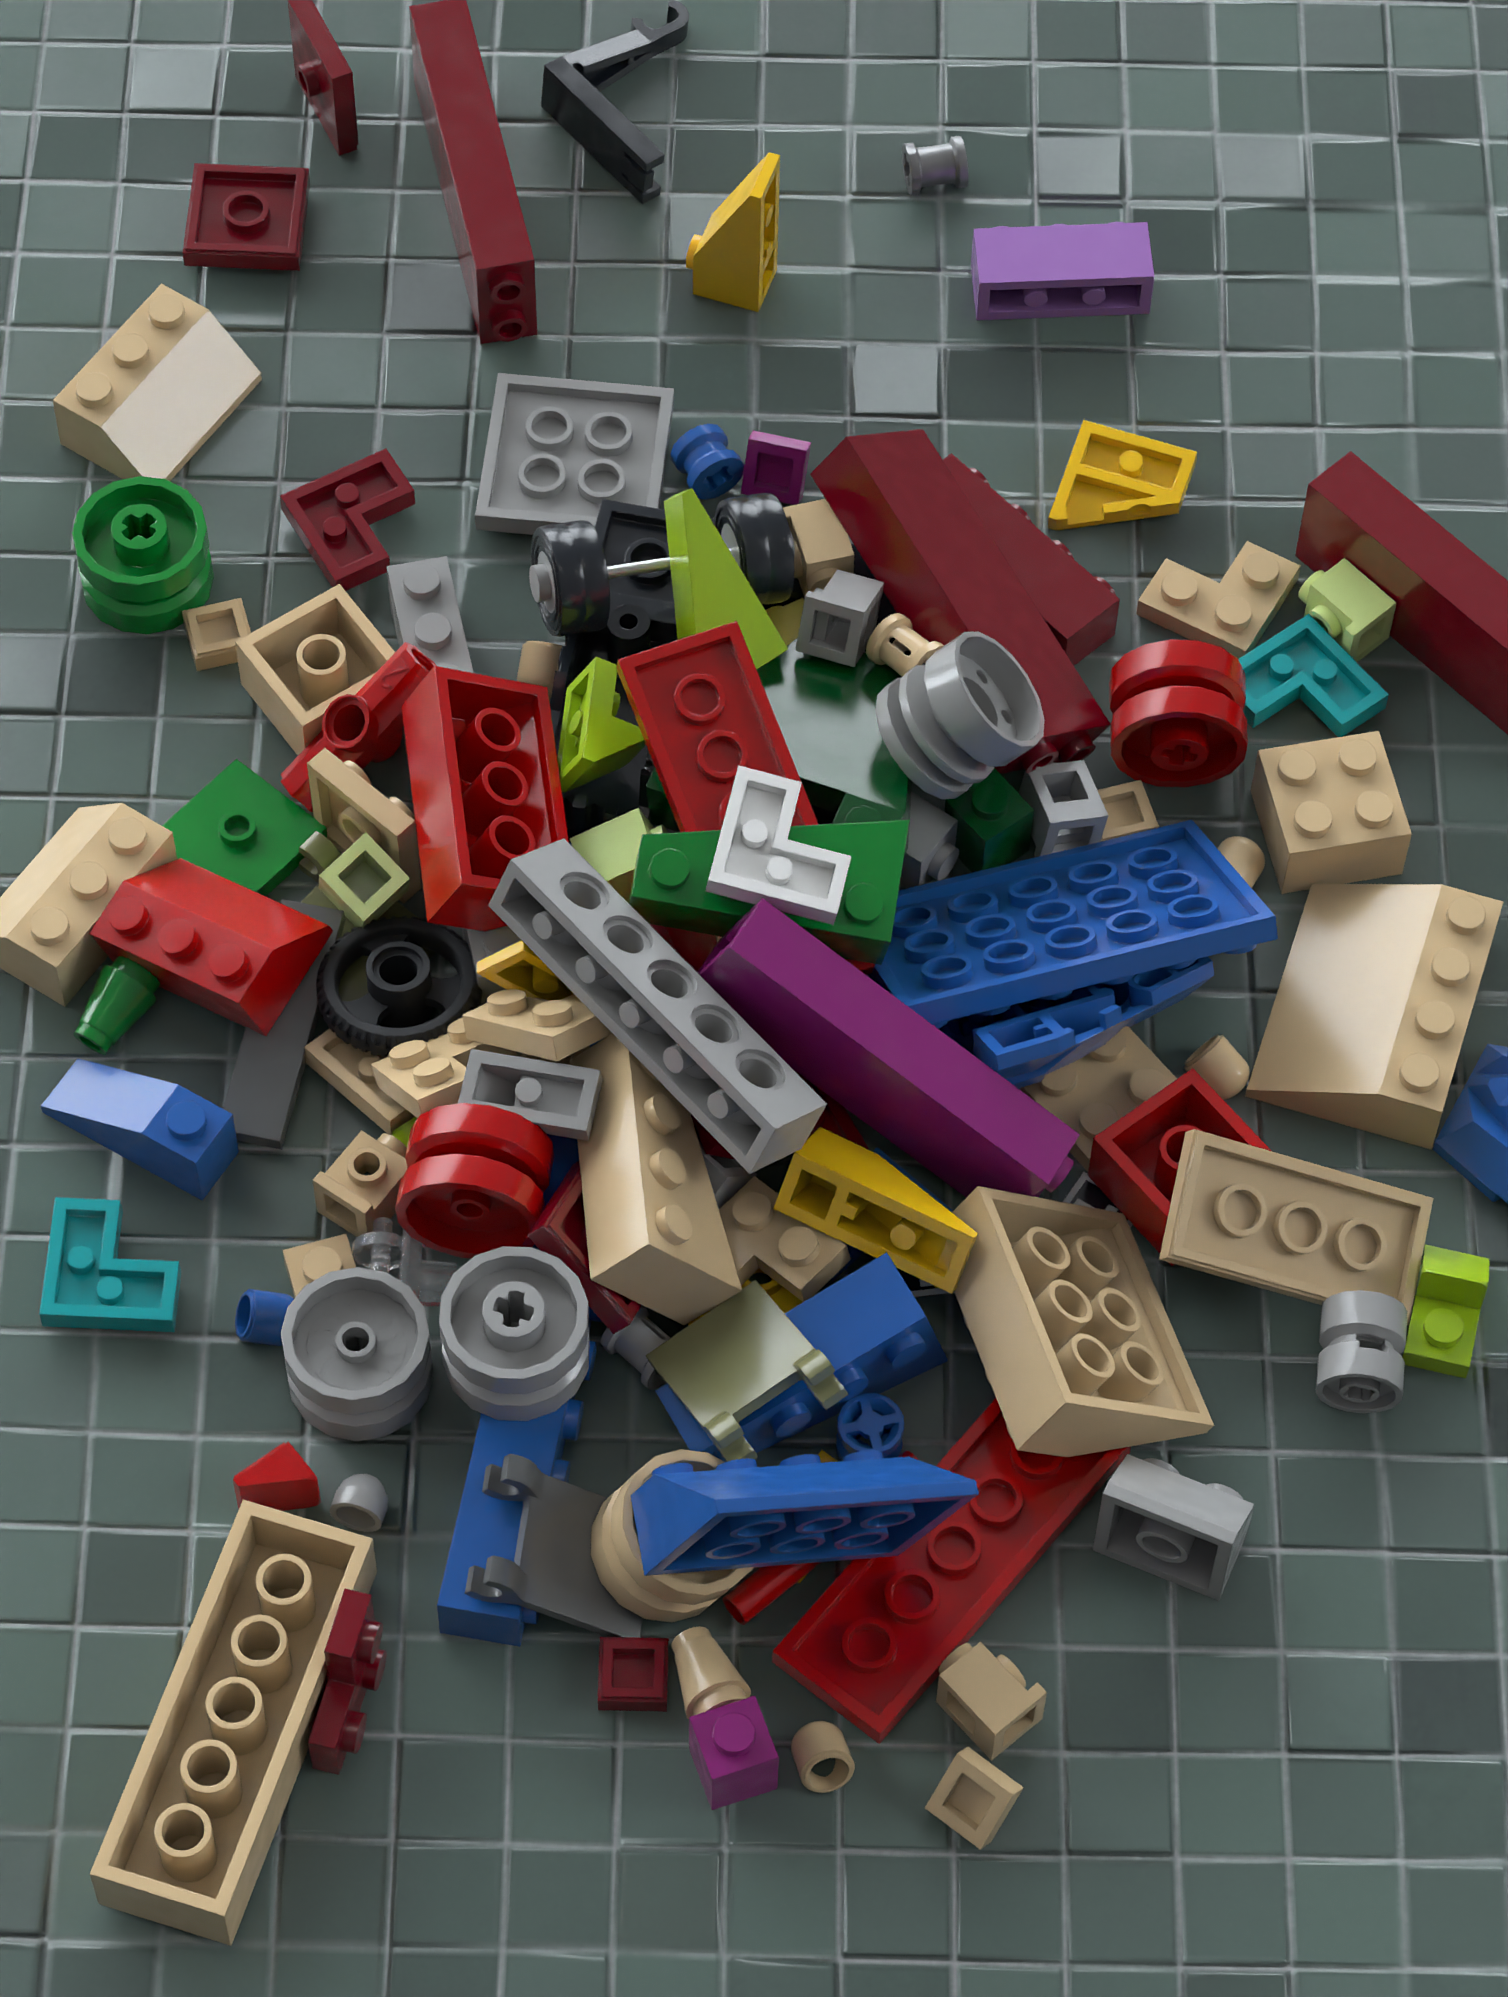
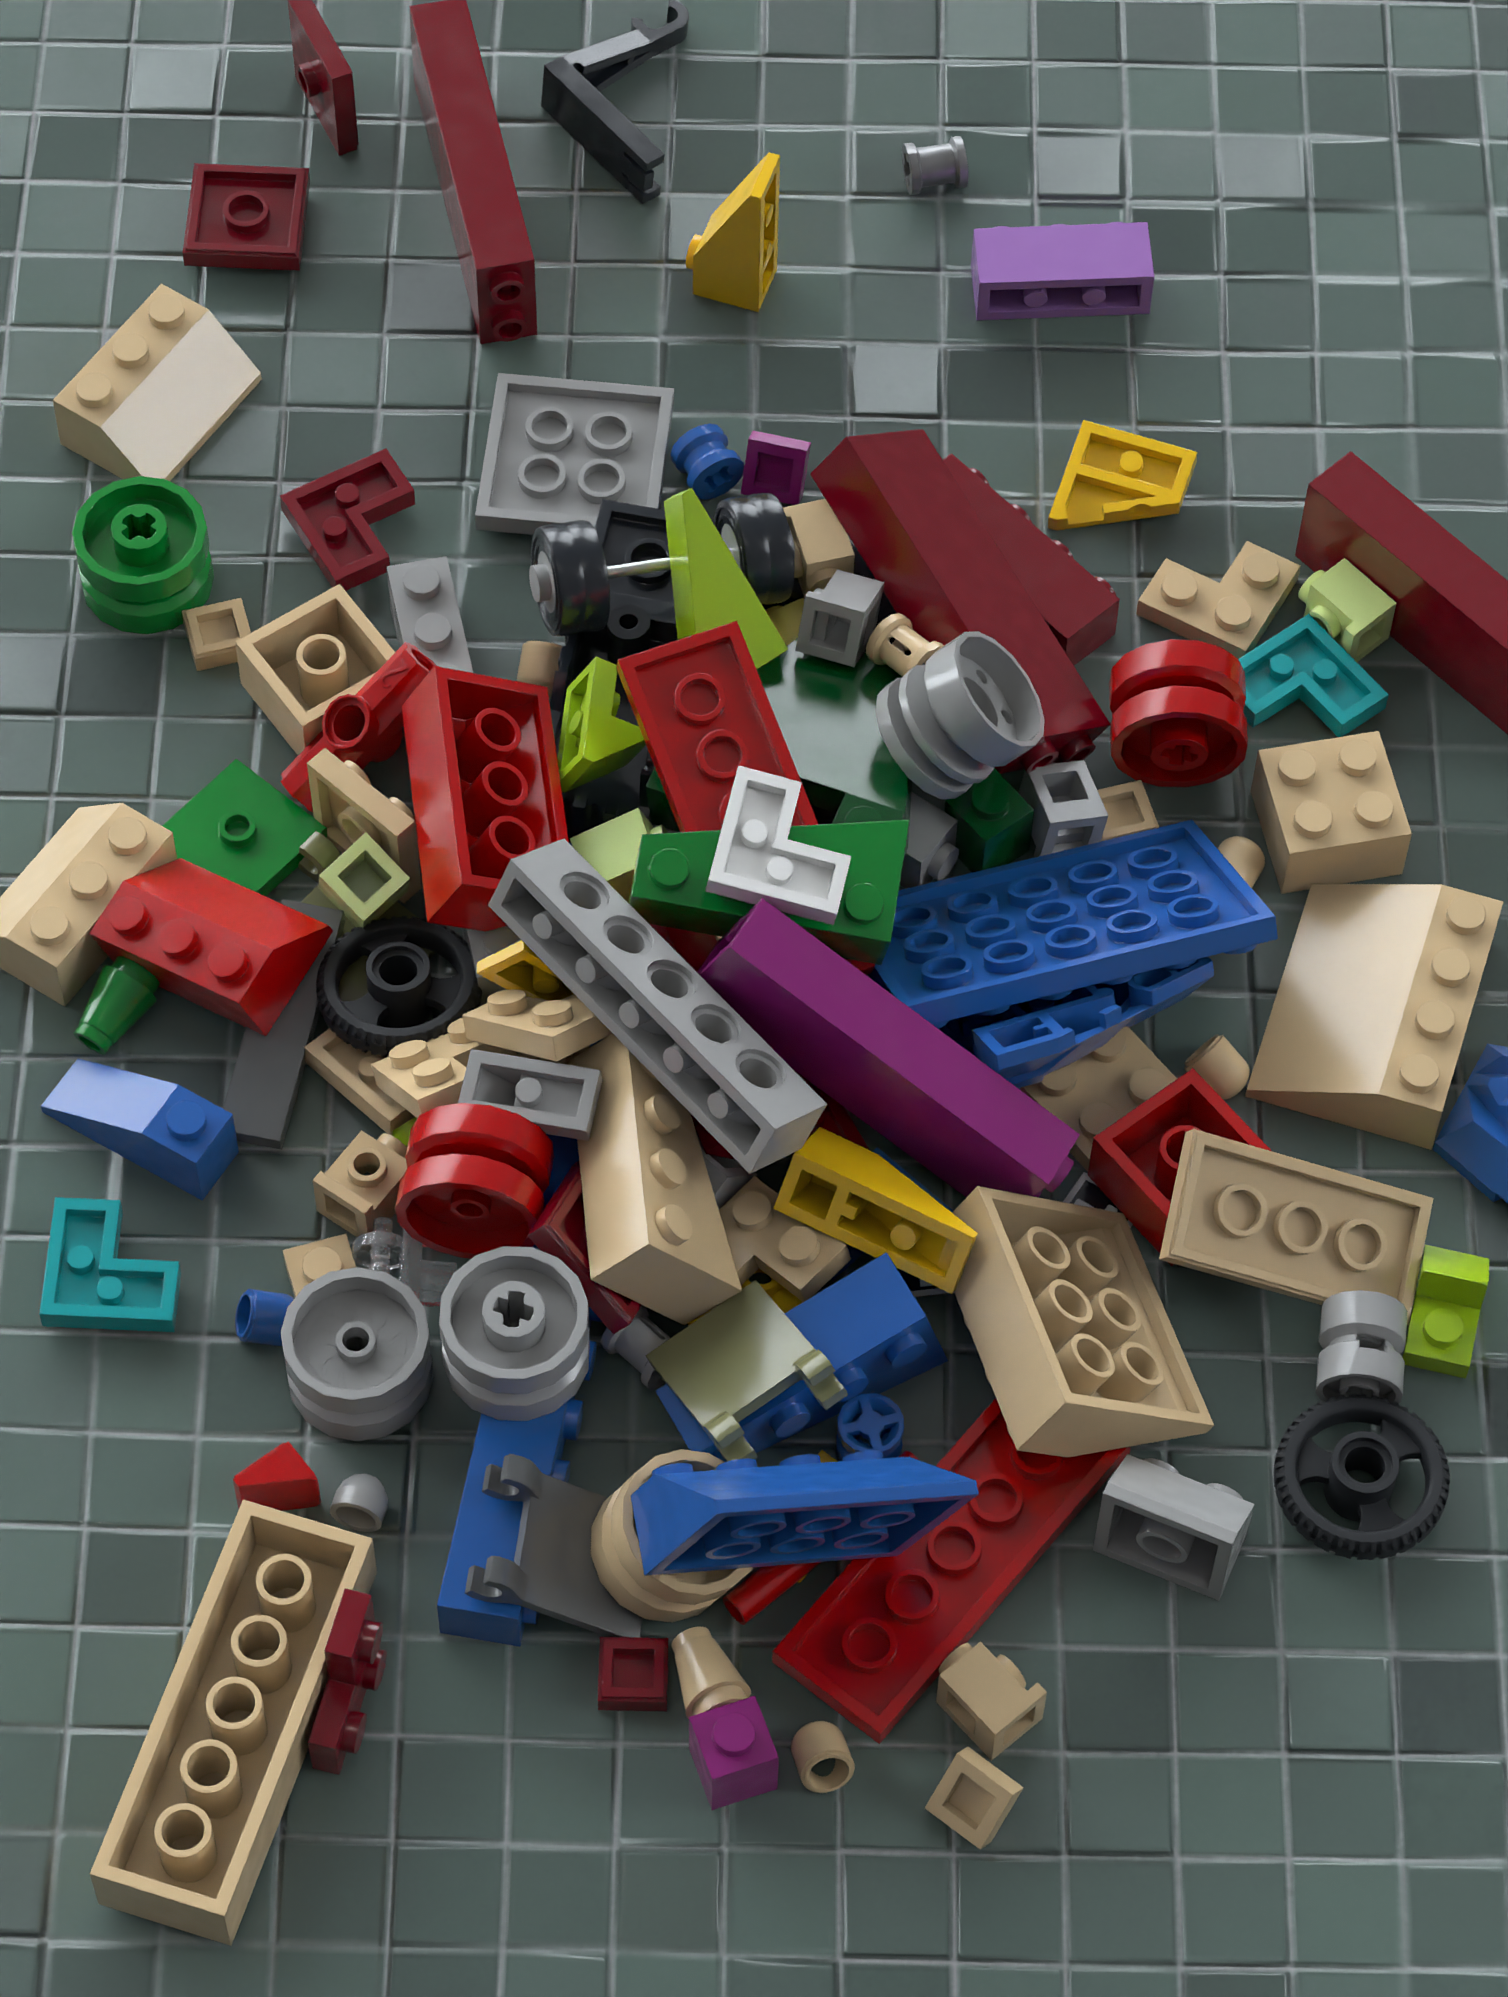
none -> black wheel [1273,1394,1450,1560]

